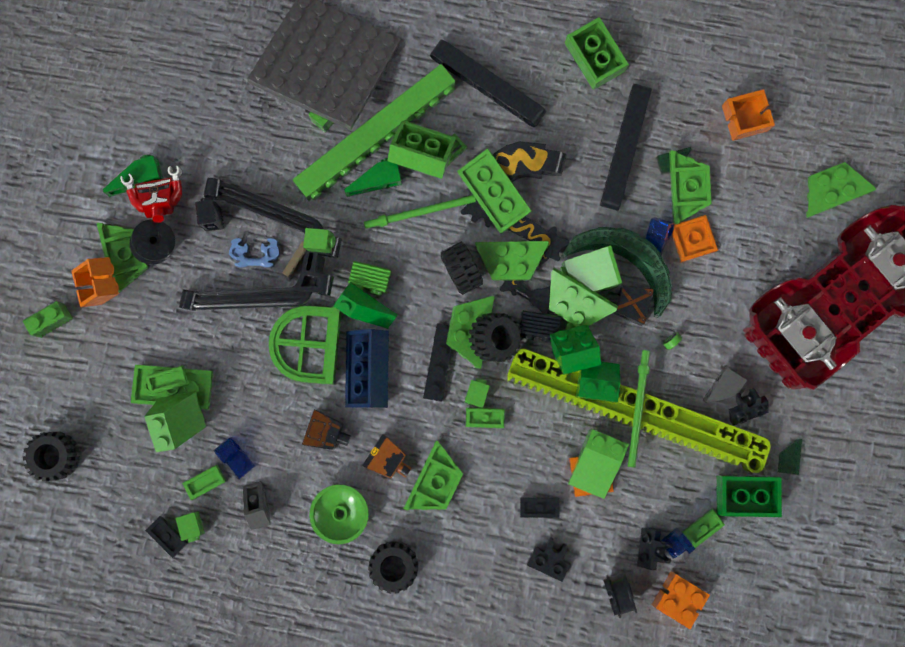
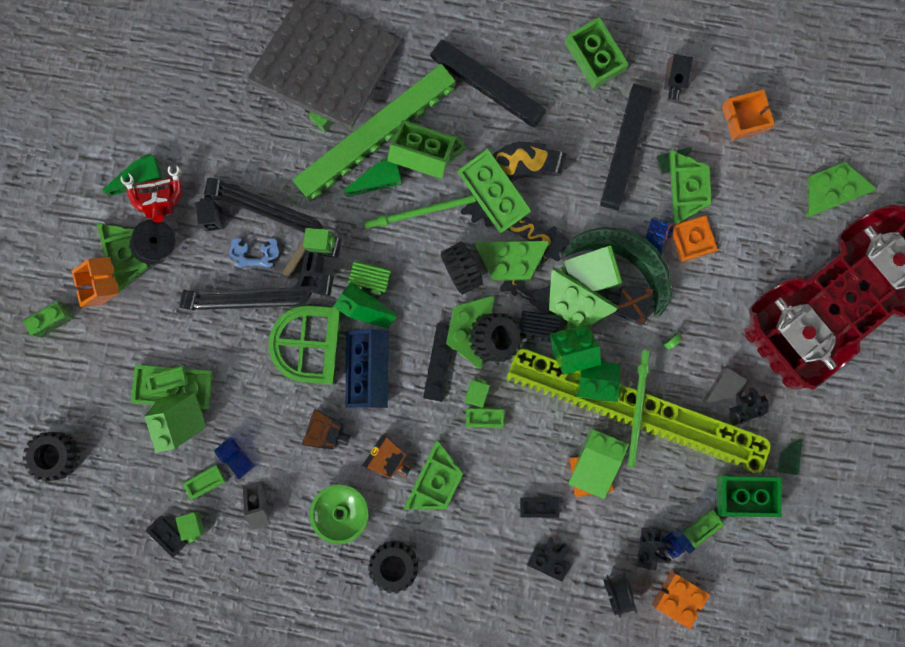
none -> black torso [664,54,693,101]

